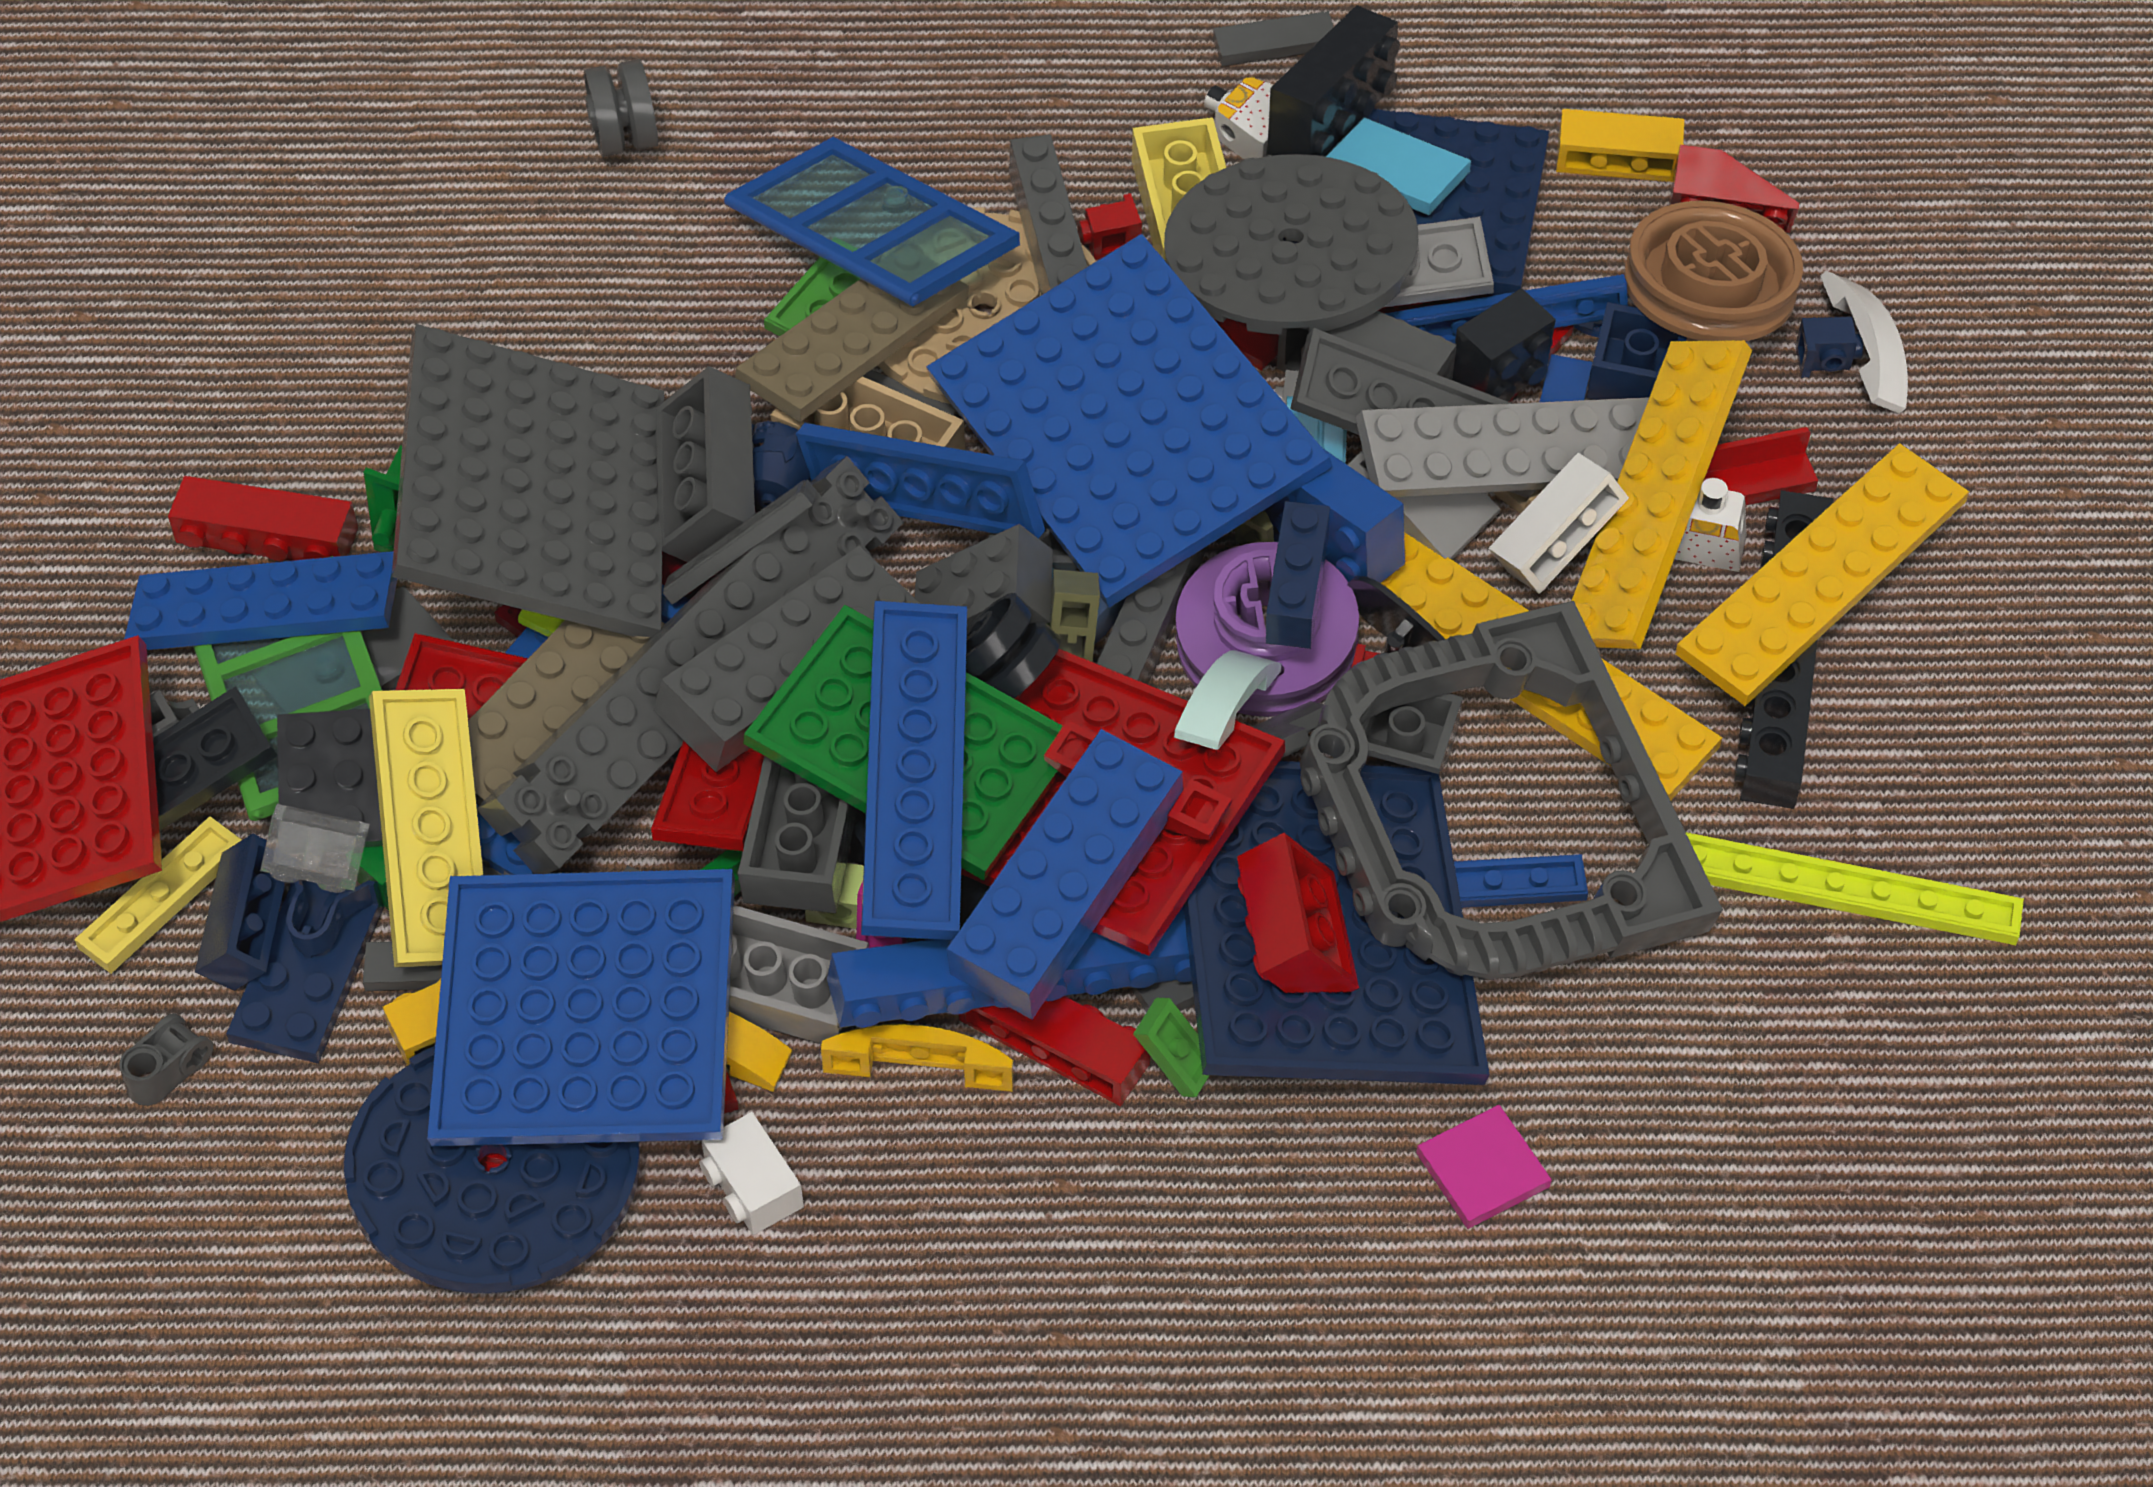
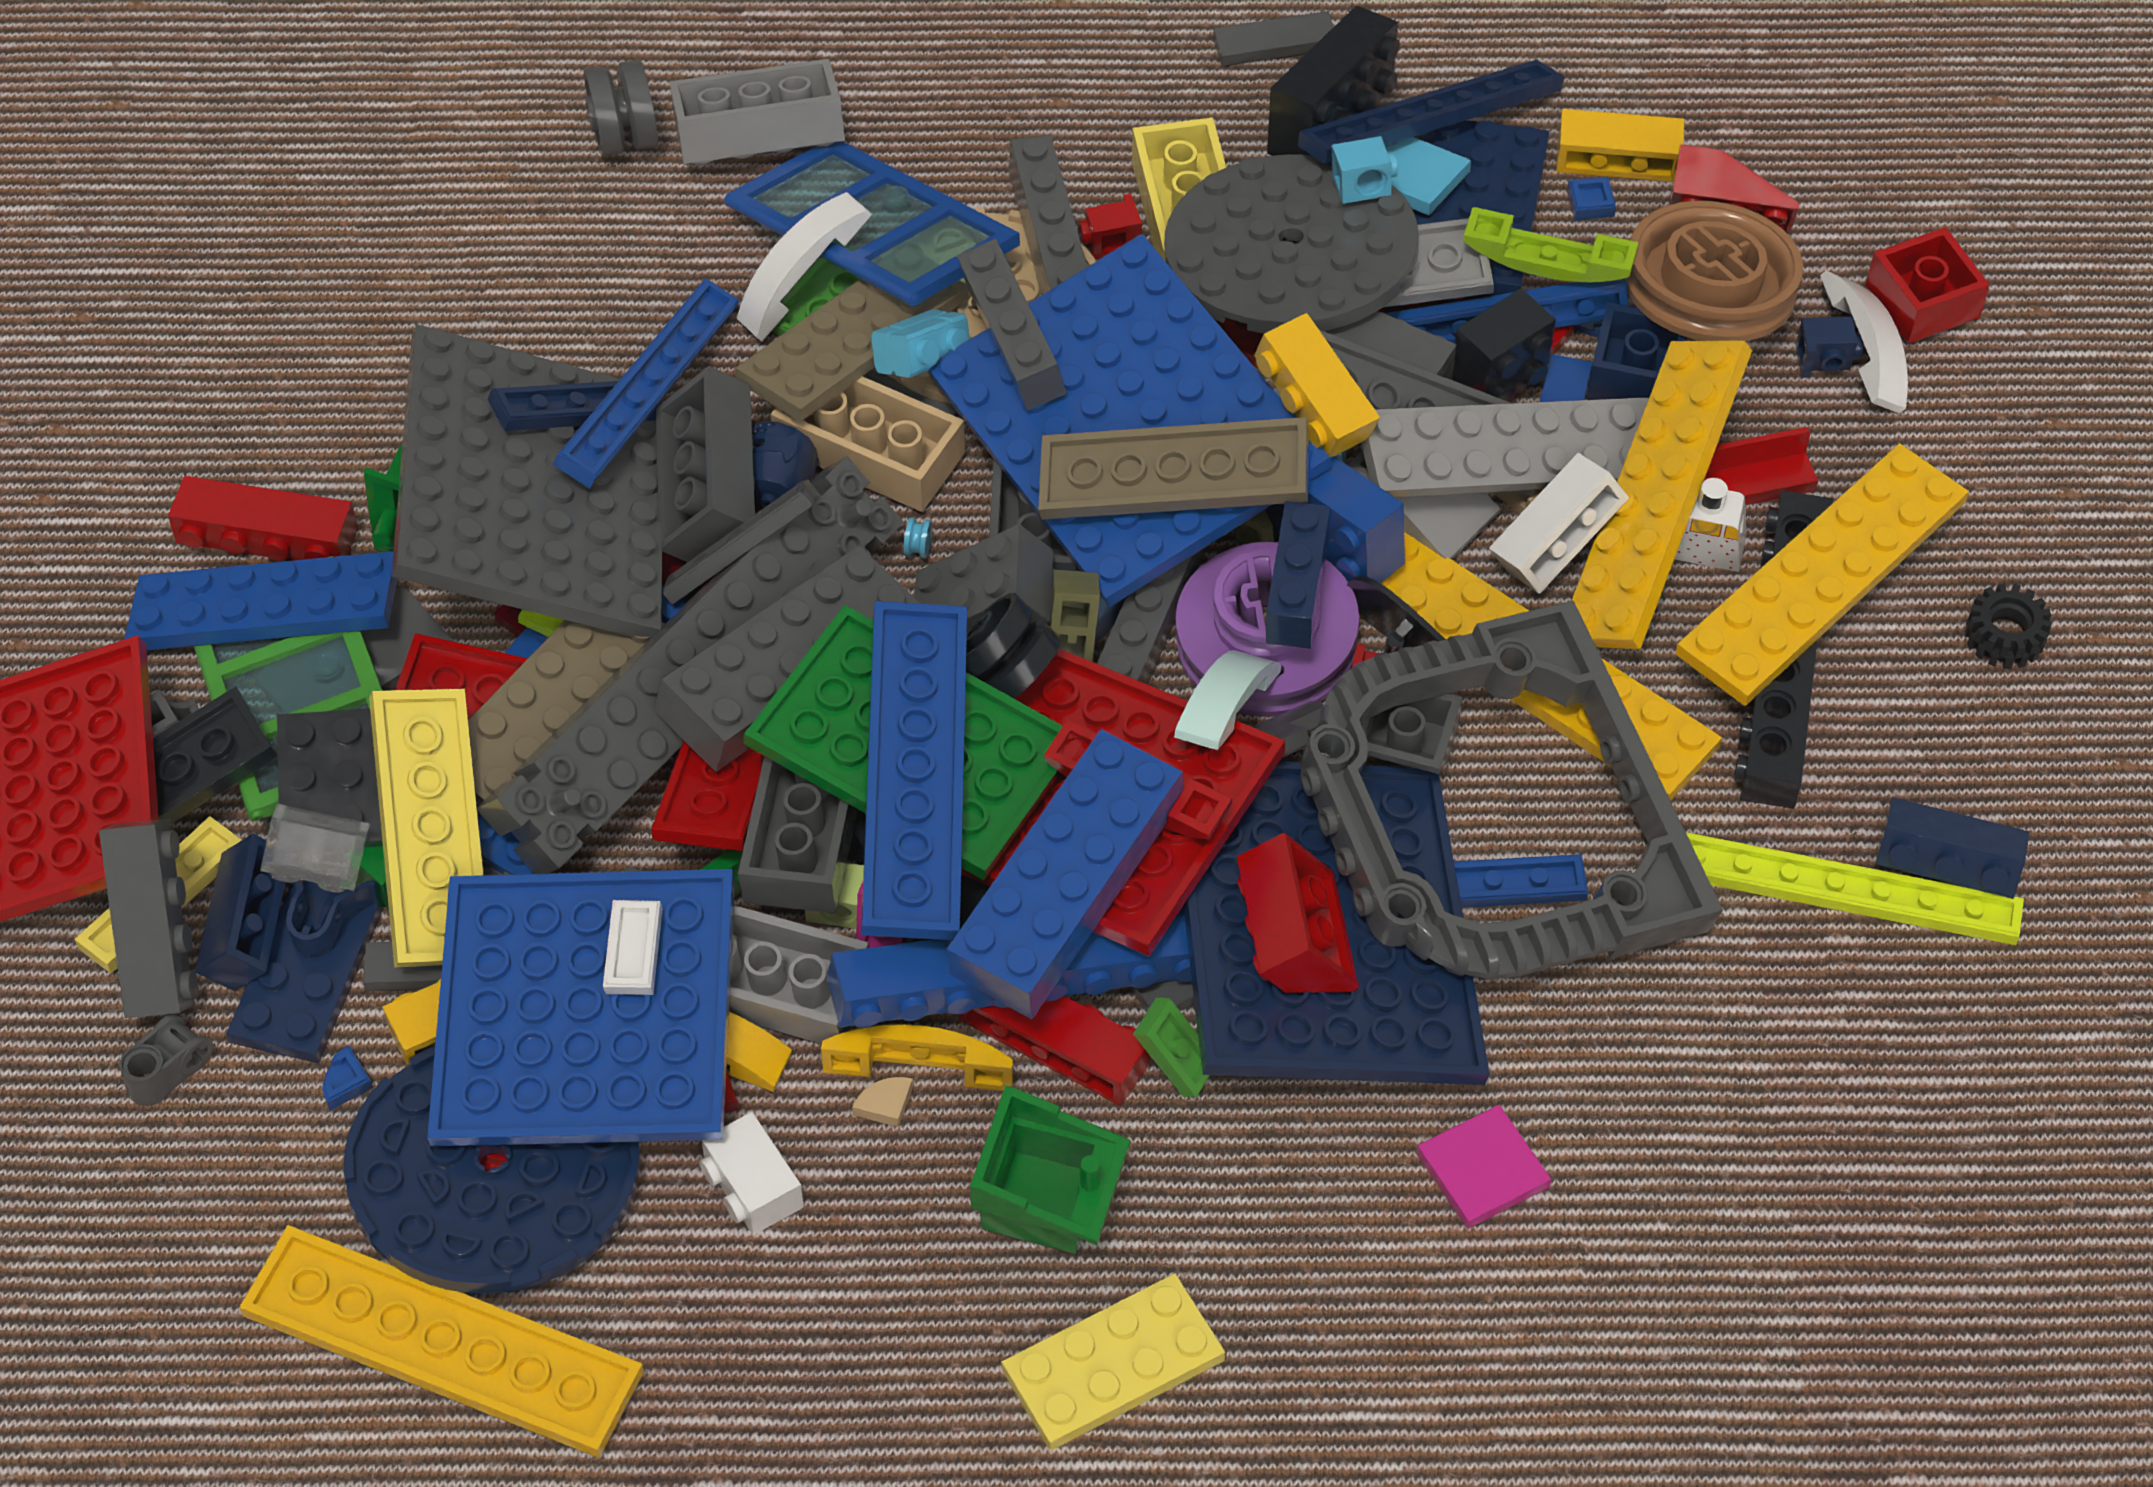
blue plate [796,423,1045,539] -> none
white torso [1204,77,1273,159] -> none
none -> dark grey brick [99,818,198,1018]
none -> yellow plate [239,1225,644,1458]
none -> blue tile [322,1045,373,1111]
none -> dark blue tile [487,381,659,431]
none -> blue tile [553,278,740,489]
none -> white tile [603,900,663,995]
none -> light grey brick [669,59,845,165]
none -> white slope [737,192,872,341]
none -> tan tile [852,1077,913,1127]
none -> medium azure brick [871,309,970,378]
none -> medium azure bush [903,517,932,559]
none -> dark grey brick [956,238,1067,411]
none -> green piece [970,1085,1130,1254]
none -> light yellow plate [1001,1274,1225,1451]
none -> dark tan plate [1038,417,1309,520]
none -> yellow brick [1254,313,1380,458]
none -> dark blue plate [1298,59,1564,164]
none -> medium azure brick [1332,136,1398,204]
none -> lime slope [1463,207,1639,282]
none -> blue tile [1567,177,1616,220]
none -> red brick [1865,227,1990,344]
none -> dark blue brick [1876,797,2029,899]
none -> black tyre [1965,584,2052,669]

